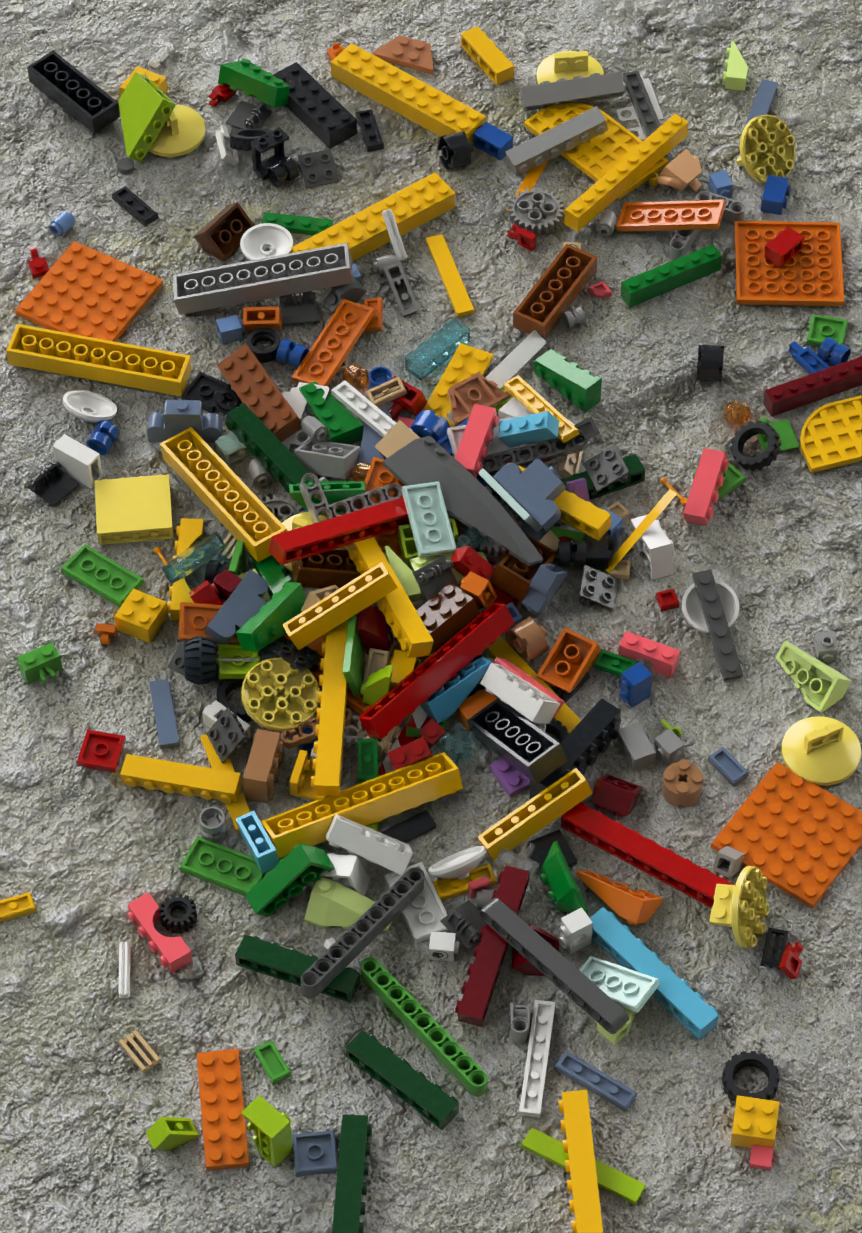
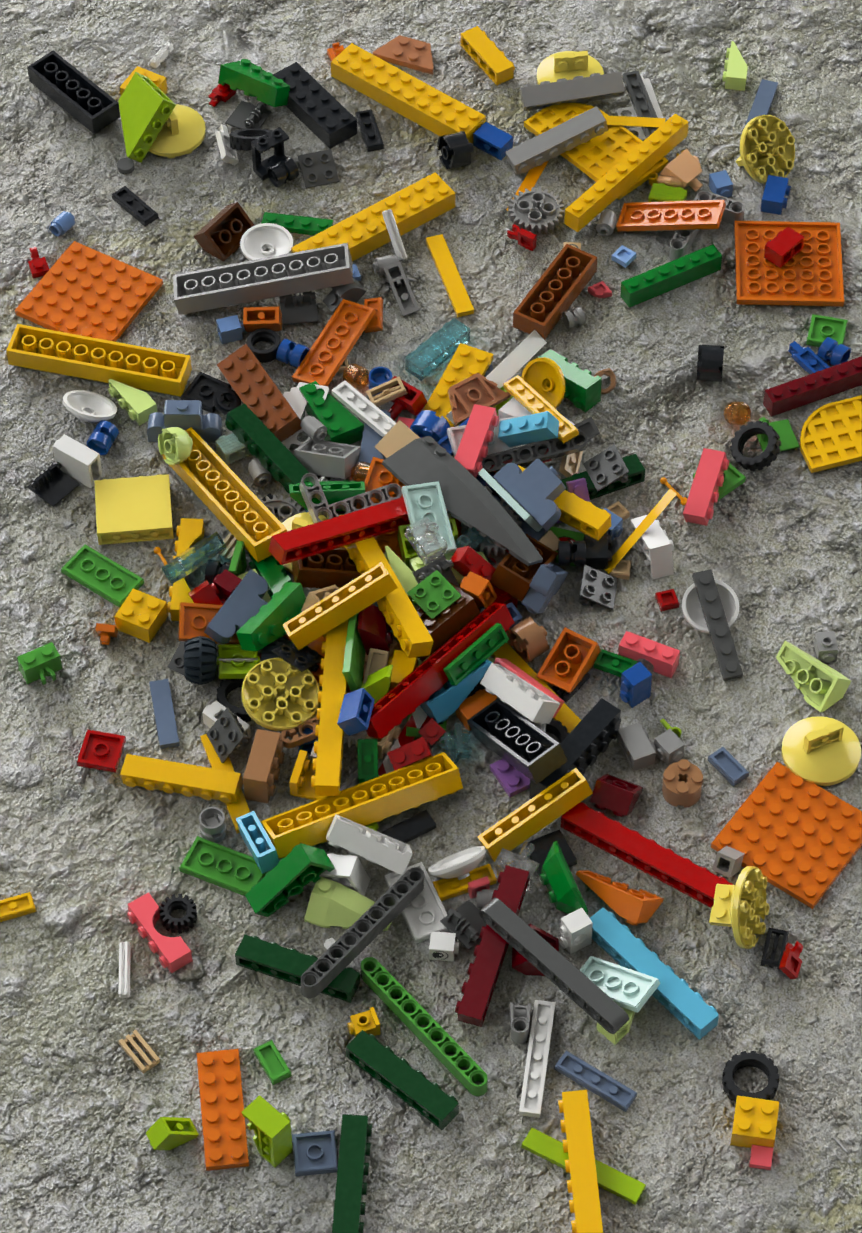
none -> yellowish green slope [108,379,157,425]
none -> yellowish green cylinder [158,427,193,465]
none -> blue brick [337,688,375,736]
none -> yellow brick [347,1007,381,1037]
none -> clear brick [404,517,448,565]
none -> bright green hinge [407,570,462,619]
none -> green plate [443,623,509,686]
none -> yellow dish [521,357,565,409]
none -> yellow sticker [571,114,665,127]
none -> medium nougat piece [594,368,617,394]
none -> light blue plate [611,245,636,268]
none -> lime brick [648,183,687,202]

